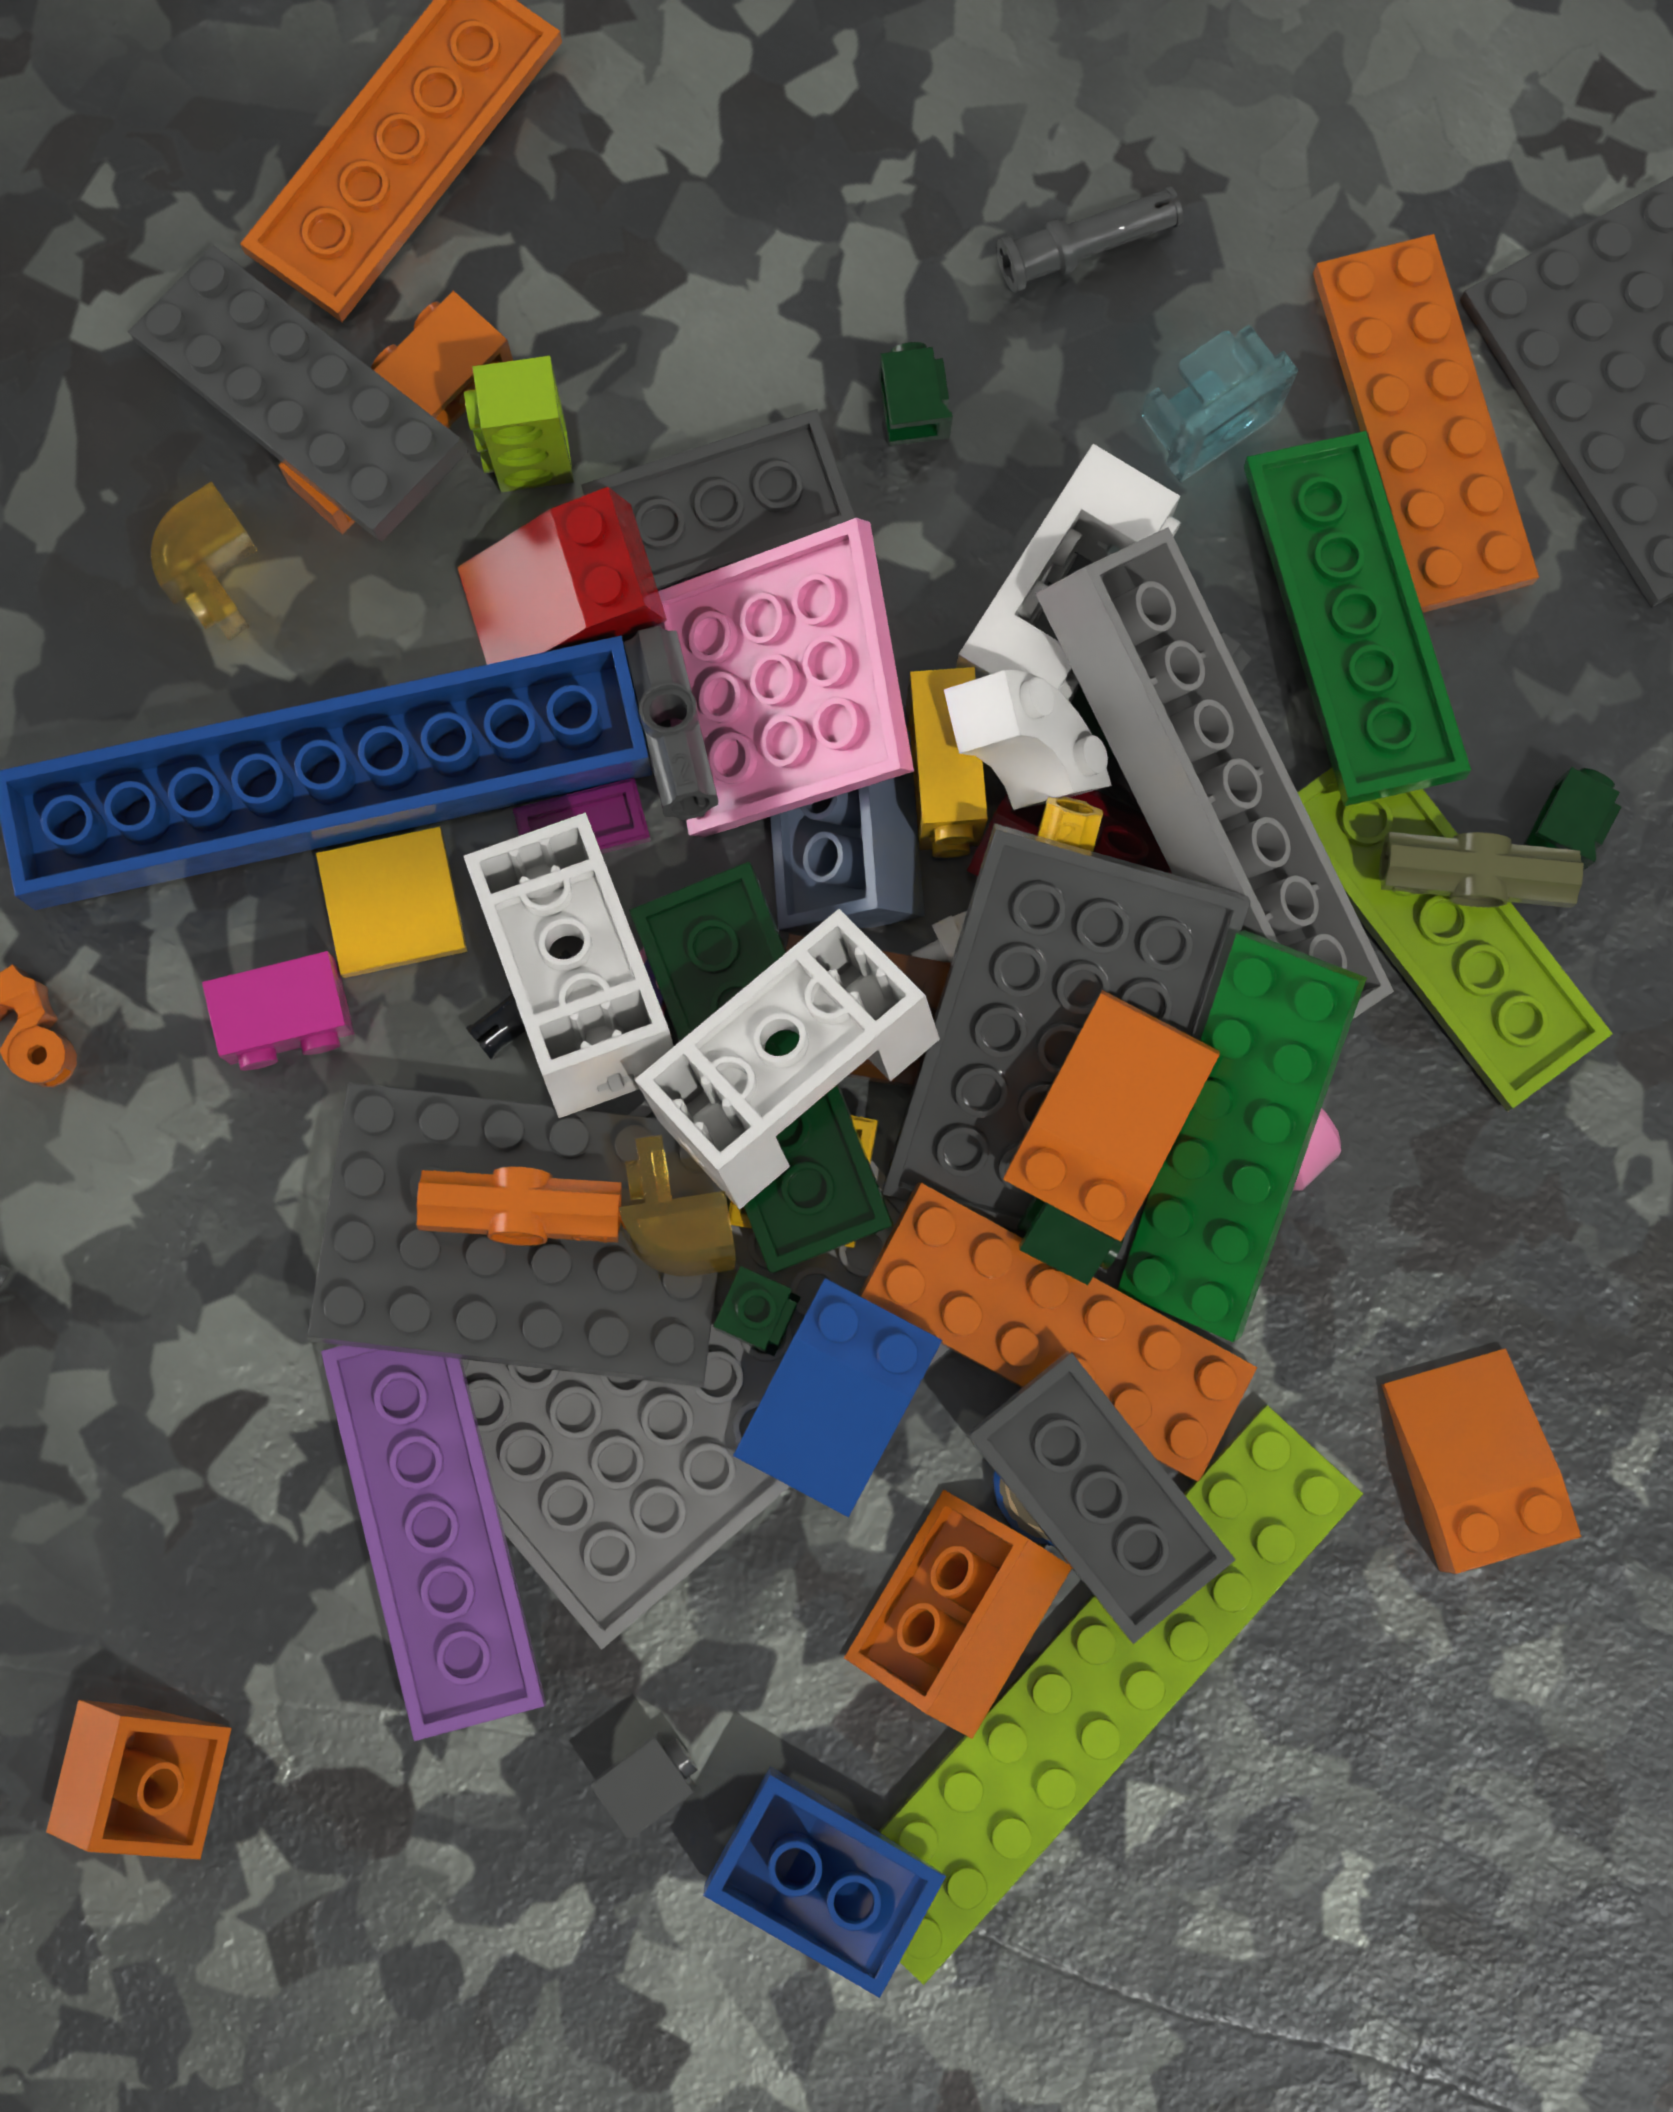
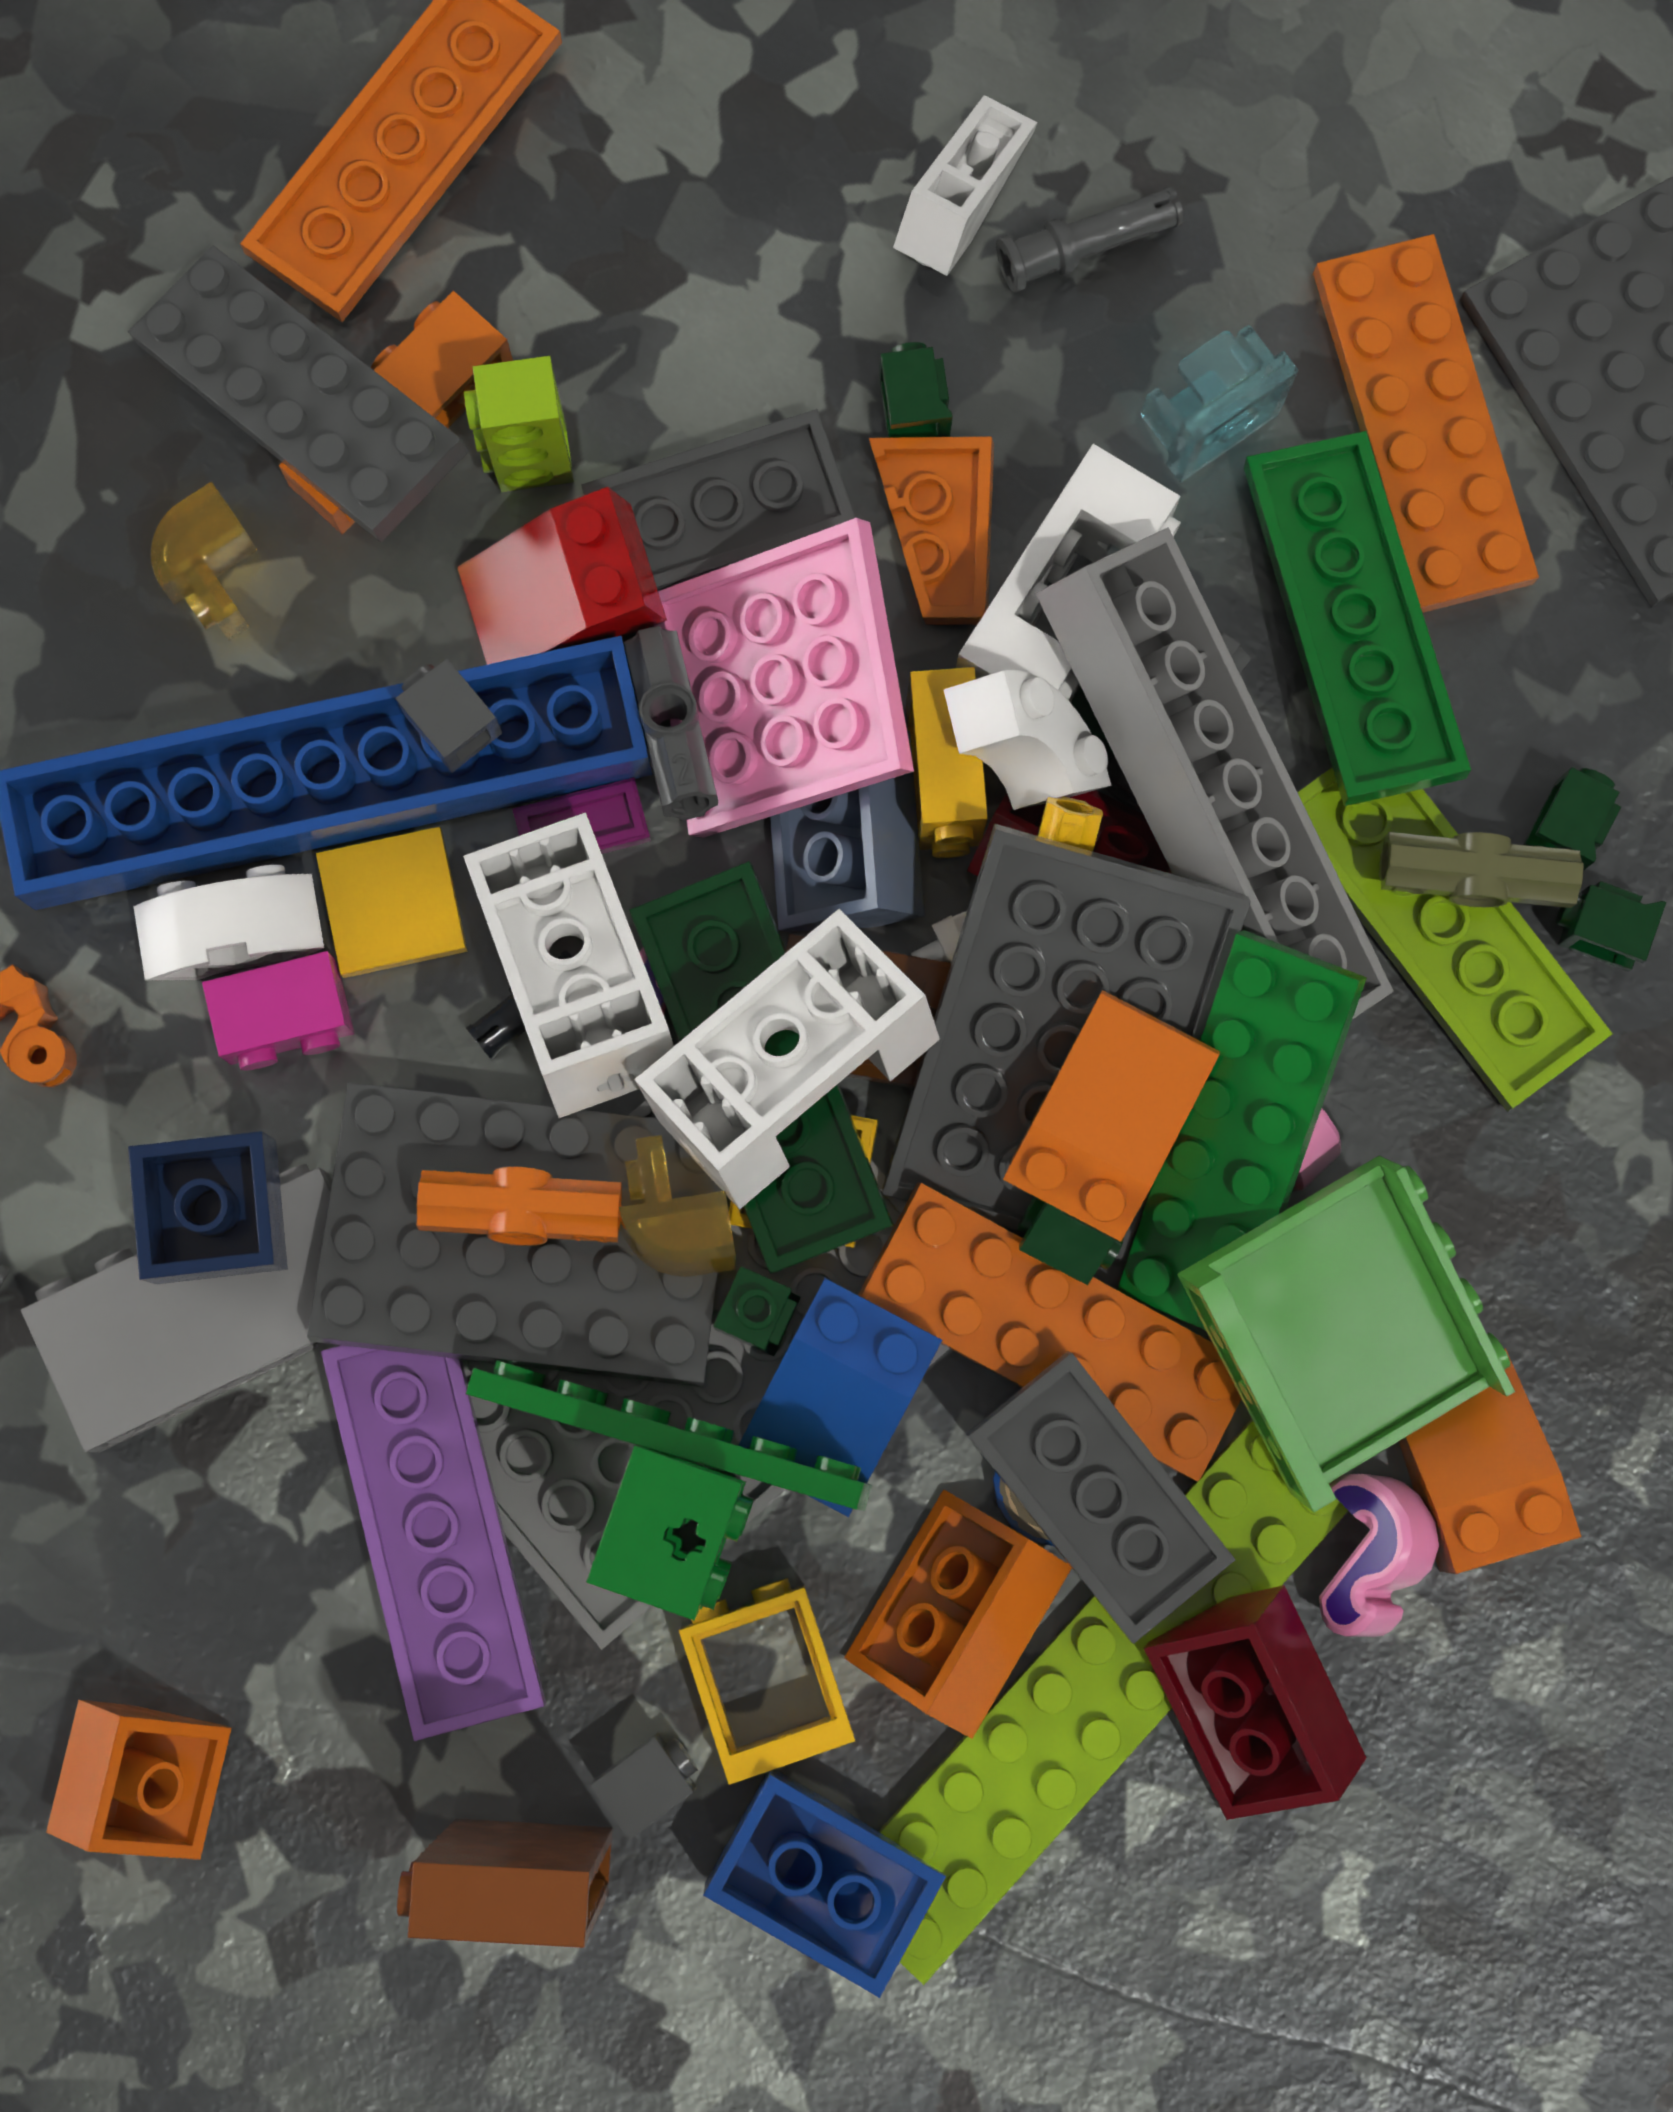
none -> light grey brick [21,1164,332,1453]
none -> dark blue brick [128,1131,288,1284]
none -> white brick [133,865,324,981]
none -> dark grey brick [395,658,502,773]
none -> dark orange brick [397,1819,613,1948]
none -> green plate [466,1360,872,1511]
none -> green plate [586,1445,754,1620]
none -> yellow window [679,1578,855,1785]
none -> orange wing [869,436,994,625]
none -> white slope [893,95,1038,276]
none -> dark red slope [1144,1585,1367,1820]
none -> bright green panel [1177,1156,1515,1512]
none -> bright pink animal [1319,1474,1439,1637]
none -> dark green window [1556,881,1666,972]

